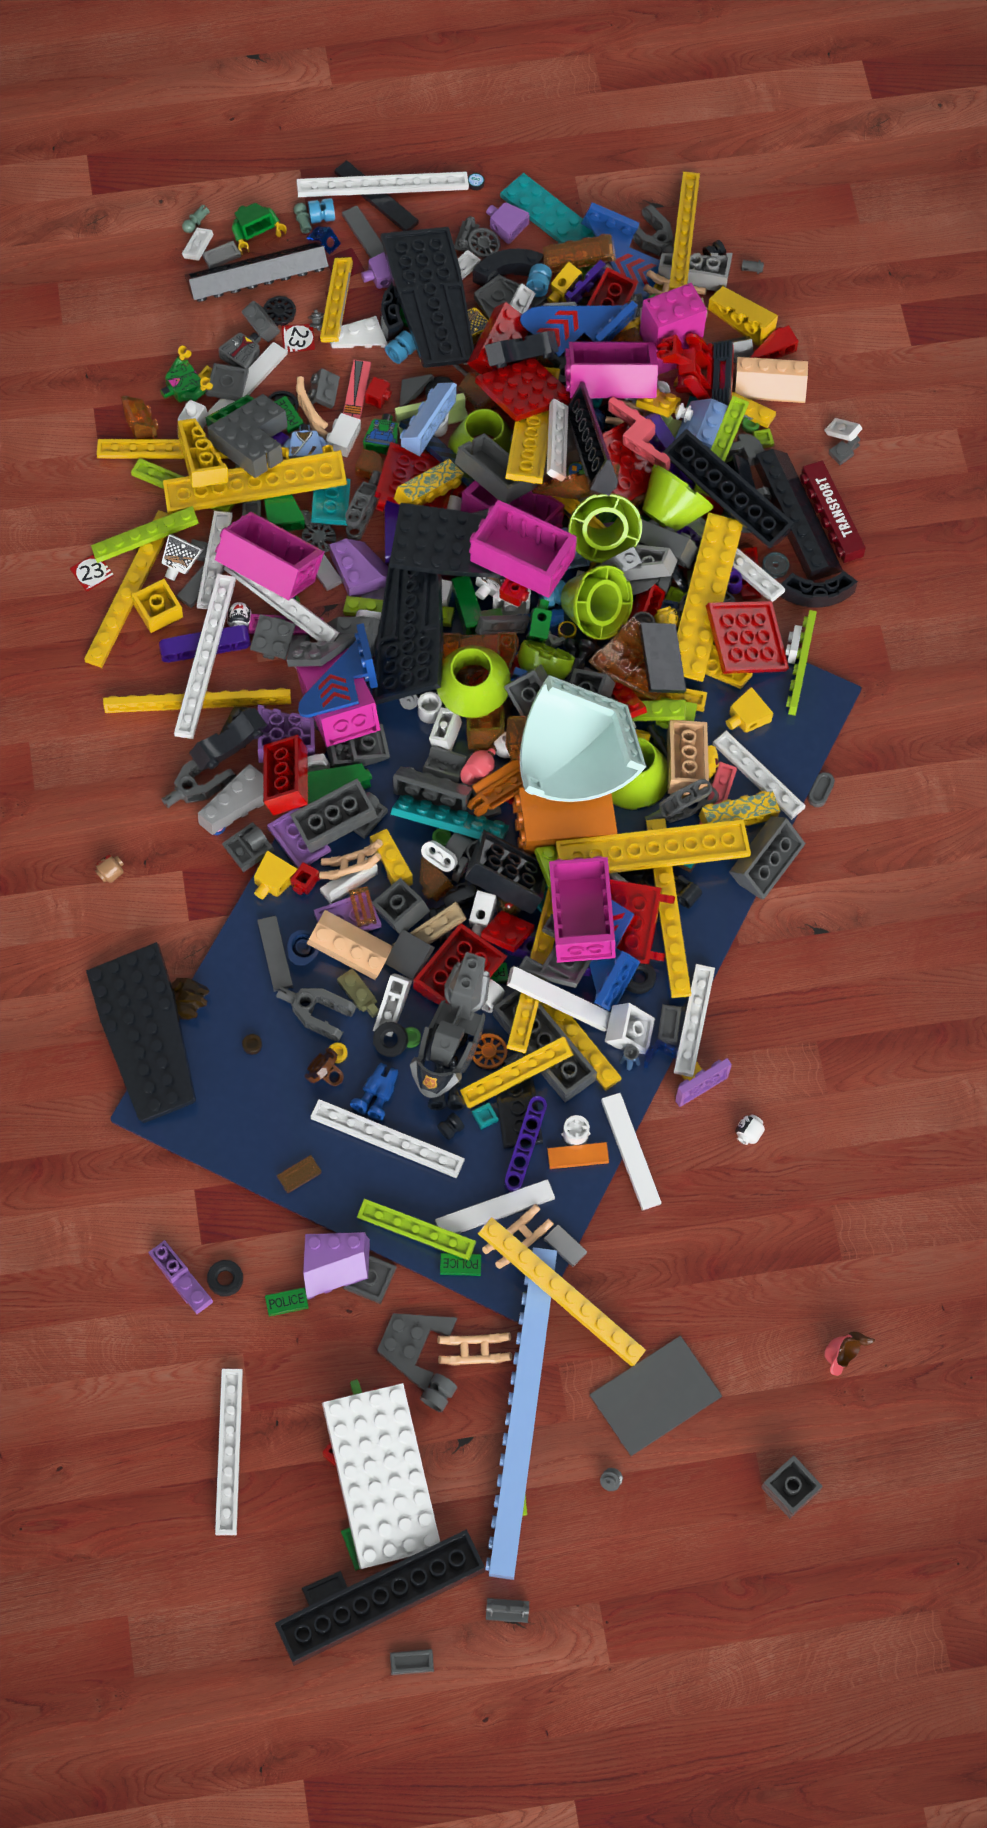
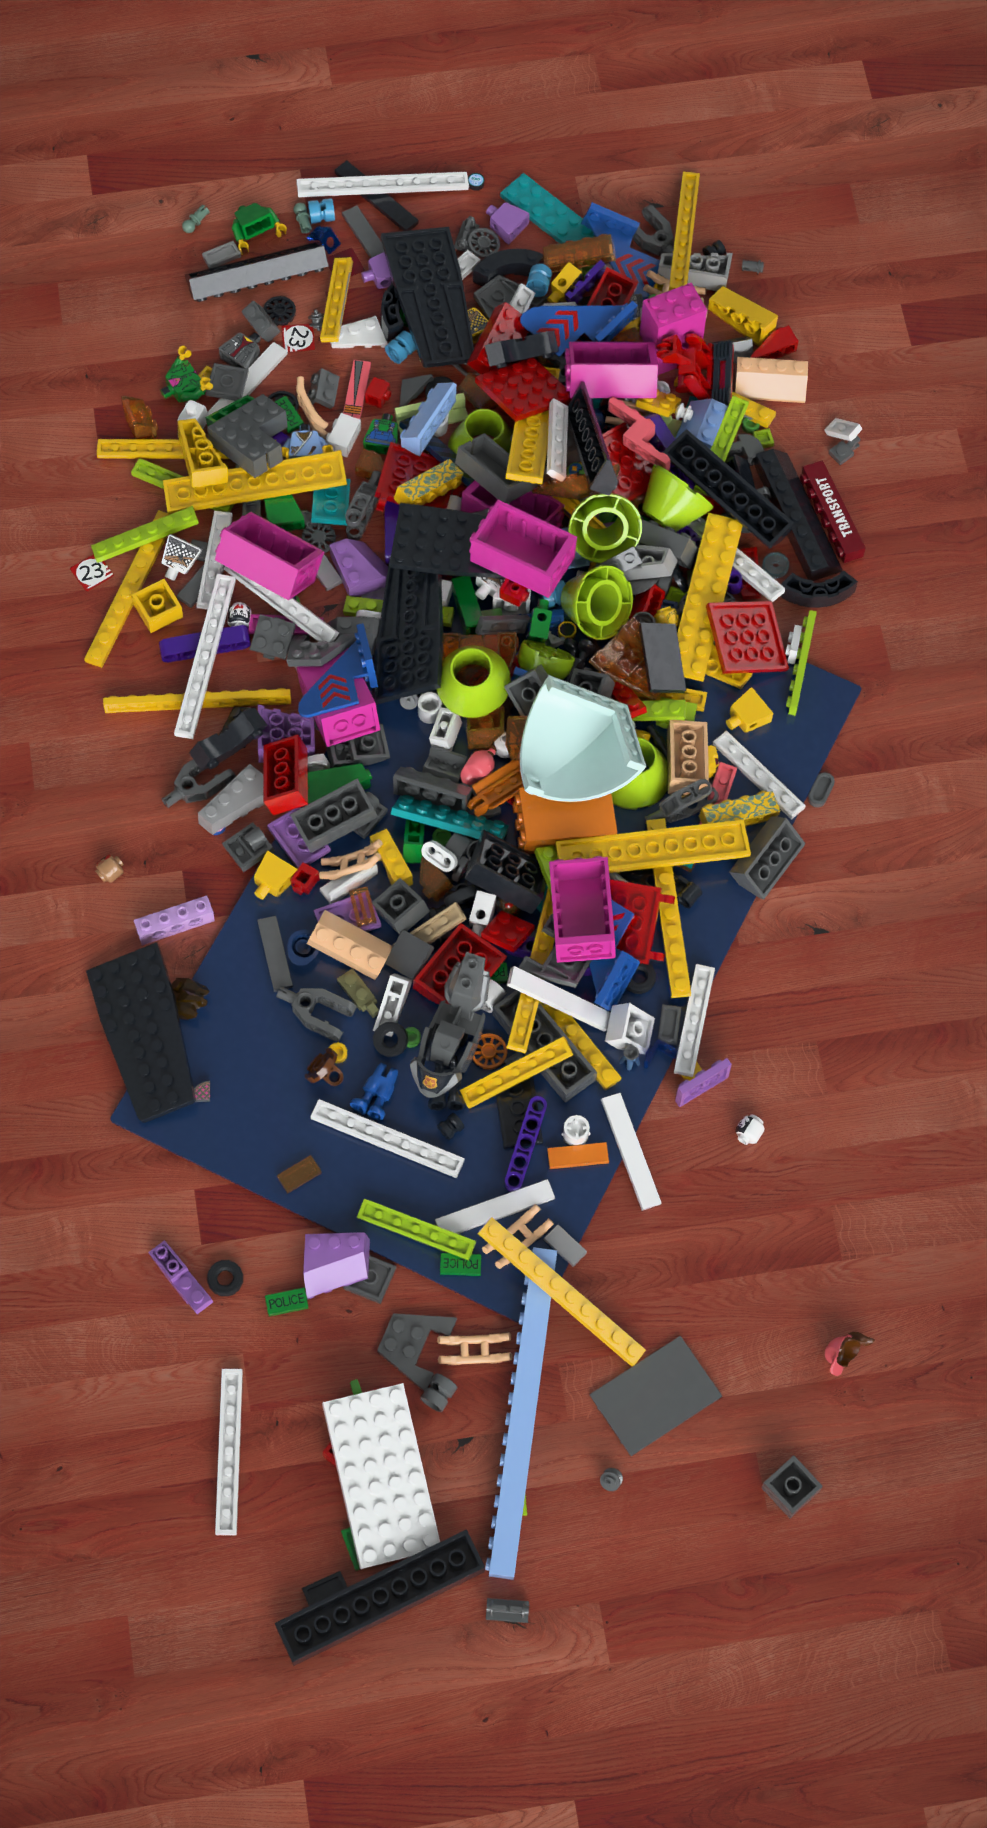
white plate [182,228,214,261] -> none
dark brown tile [242,1034,262,1055] -> none
dark grey tile [390,1649,434,1675] -> none
teal tile [472,1103,498,1130] -> none
none -> lavender brick [134,896,215,945]
none -> dark grey tile [194,1081,210,1102]
none -> green slope [403,819,425,863]

